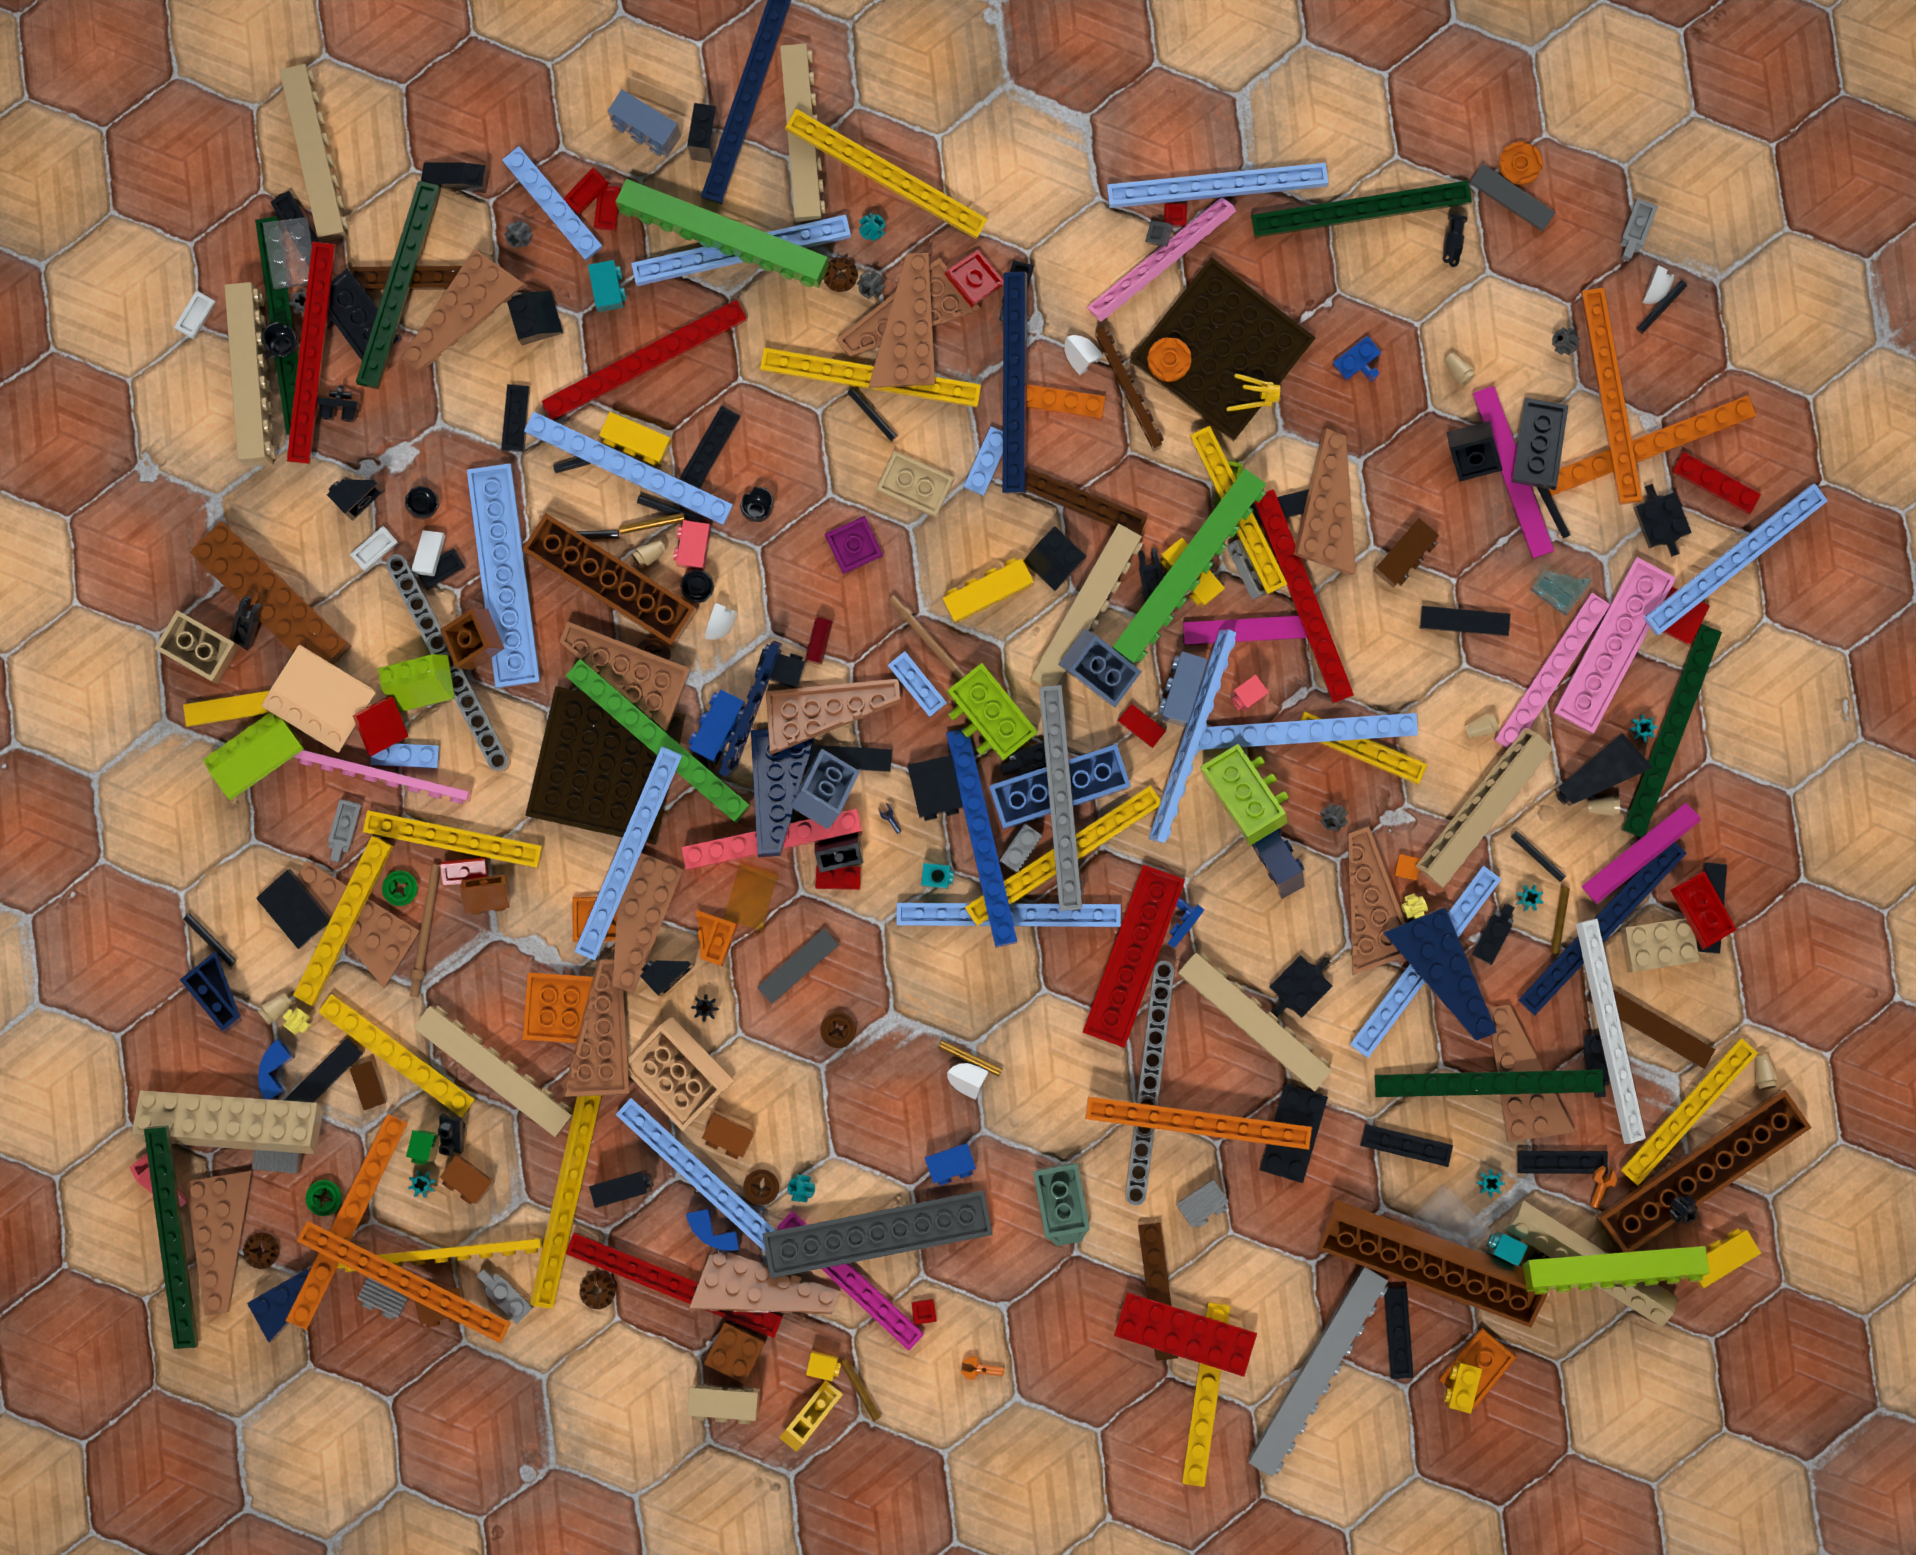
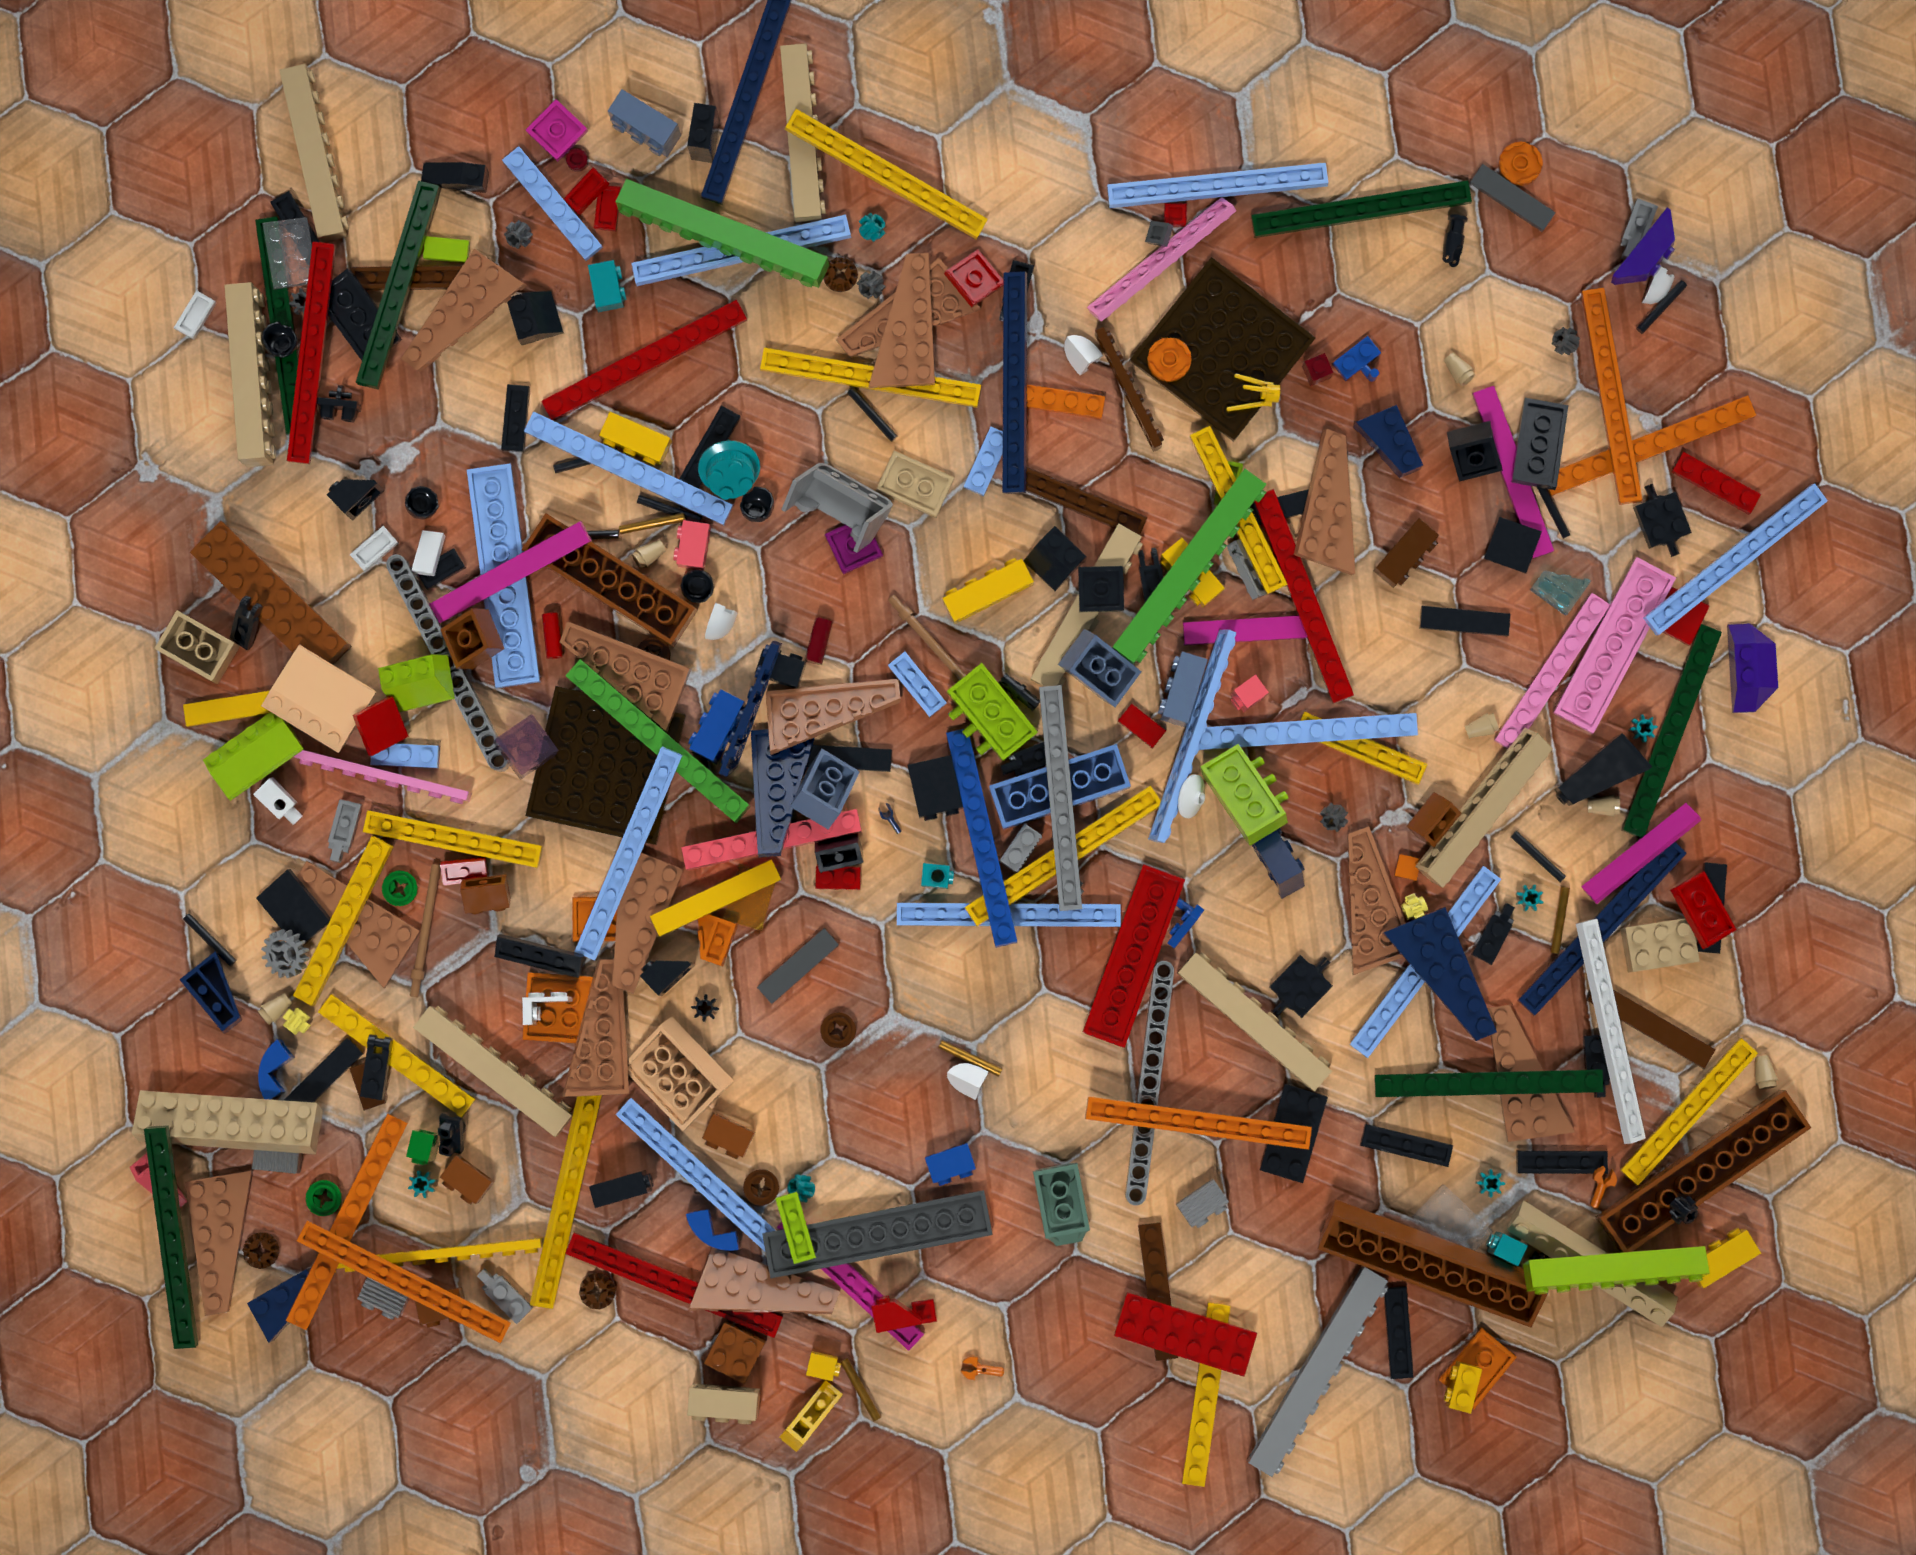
none -> white torso [253,777,303,825]
none -> light grey gear [261,929,309,978]
none -> black plate [360,1034,393,1100]
none -> lime tile [423,236,470,263]
none -> dark pink tile [429,521,592,623]
none -> clear purple brick [494,714,558,780]
none -> black tile [494,934,584,978]
none -> white bracket [522,992,573,1025]
none -> dark pink plate [526,99,588,162]
none -> red piece [542,612,563,659]
none -> dark red tile [566,148,588,172]
none -> yellow tile [650,859,781,937]
none -> teal piece [698,440,760,500]
none -> lime plate [775,1192,816,1264]
none -> light grey windscreen [781,463,893,553]
none -> red slope [871,1295,922,1333]
none -> black pin [998,673,1040,712]
none -> black plate [1078,566,1124,613]
none -> white dish [1178,774,1205,819]
none -> dark red brick [1302,353,1334,387]
none -> dark blue wedge [1353,405,1423,478]
none -> dark orange brick [1406,792,1462,848]
none -> black tile [1484,517,1542,574]
none -> dark purple wedge [1611,207,1675,285]
none -> dark purple wedge [1727,624,1778,713]

